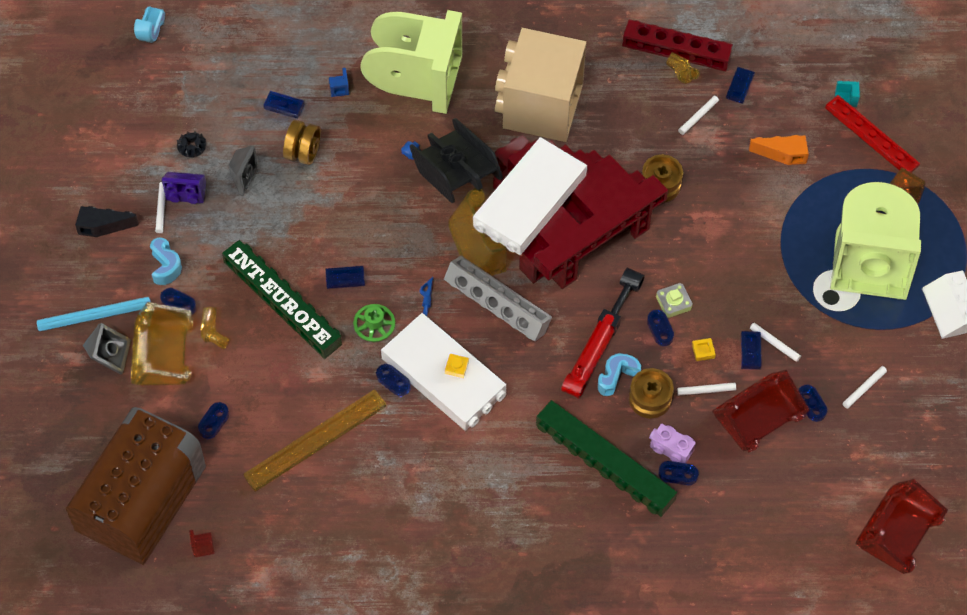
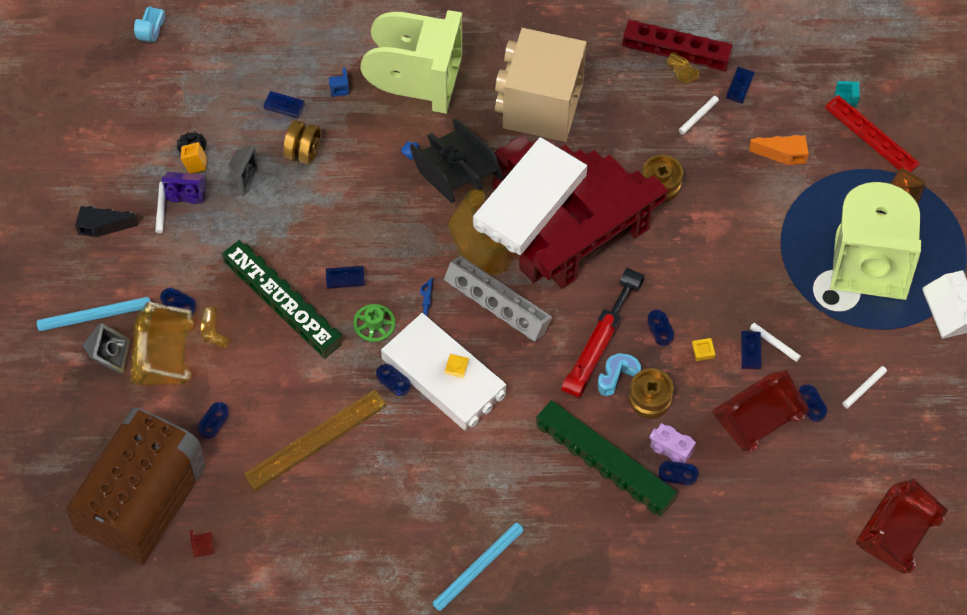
medium azure animal [150,237,182,285] -> none
piece [656,283,693,318] -> none
white bar [677,383,736,396] -> none
none -> light orange panel [181,142,207,174]
none -> medium azure axle [433,523,523,611]

